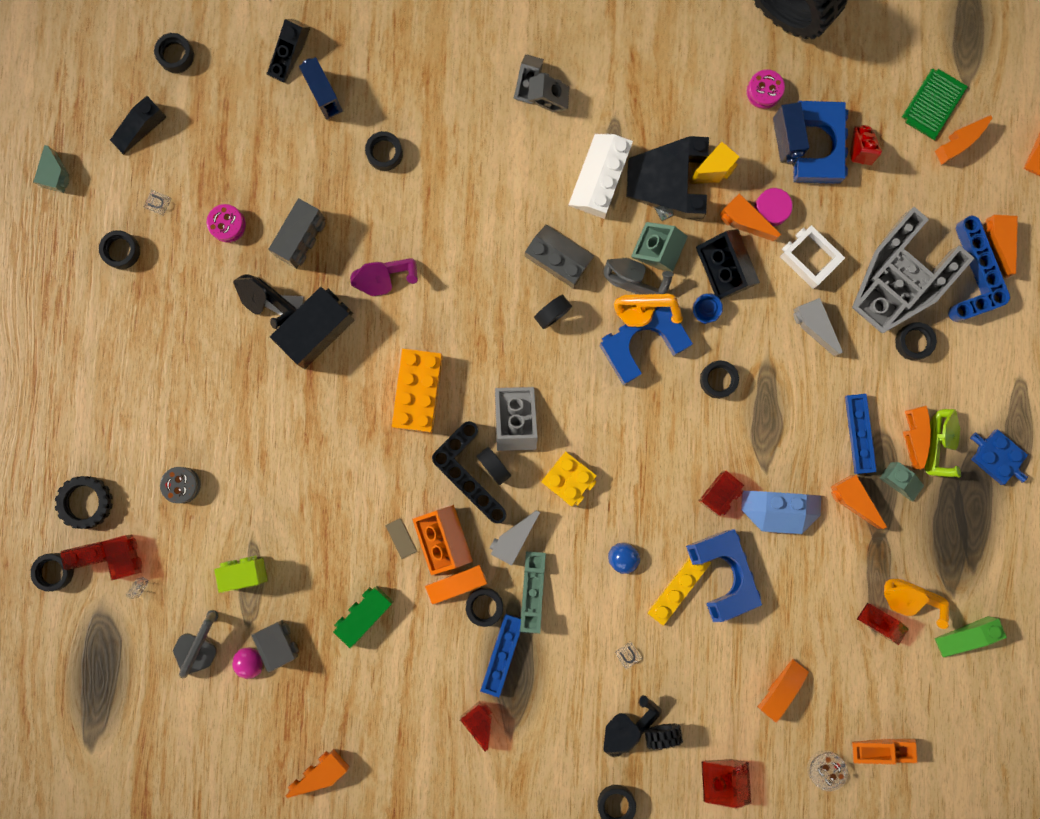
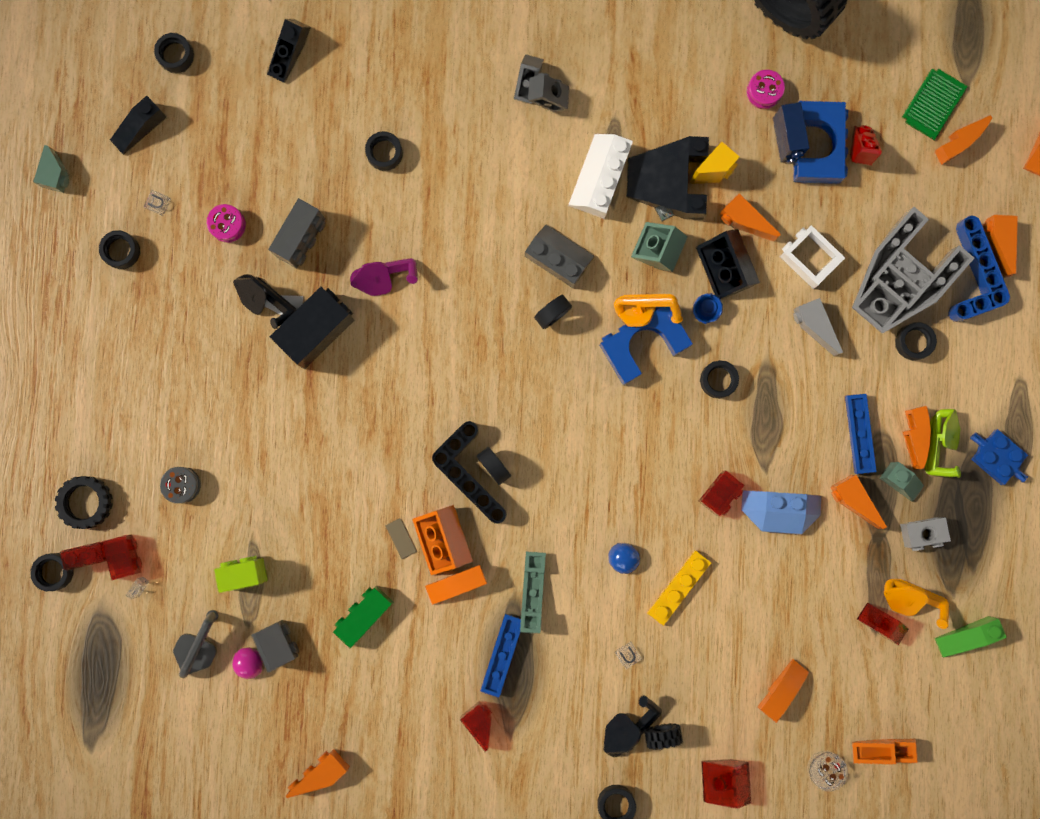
dark blue brick [299,57,343,120] -> none
light orange brick [391,348,443,433] -> none
black tyre [465,588,503,627] -> none
light grey slope [490,510,540,566] -> none
light grey slope [495,387,538,451] -> none
yellow plate [541,451,597,507] -> none
dark grey piece [604,258,674,294] -> none
blue arch [686,529,762,622] -> none
dark pink head [754,188,793,227] -> none
none -> light grey brick [900,517,951,551]

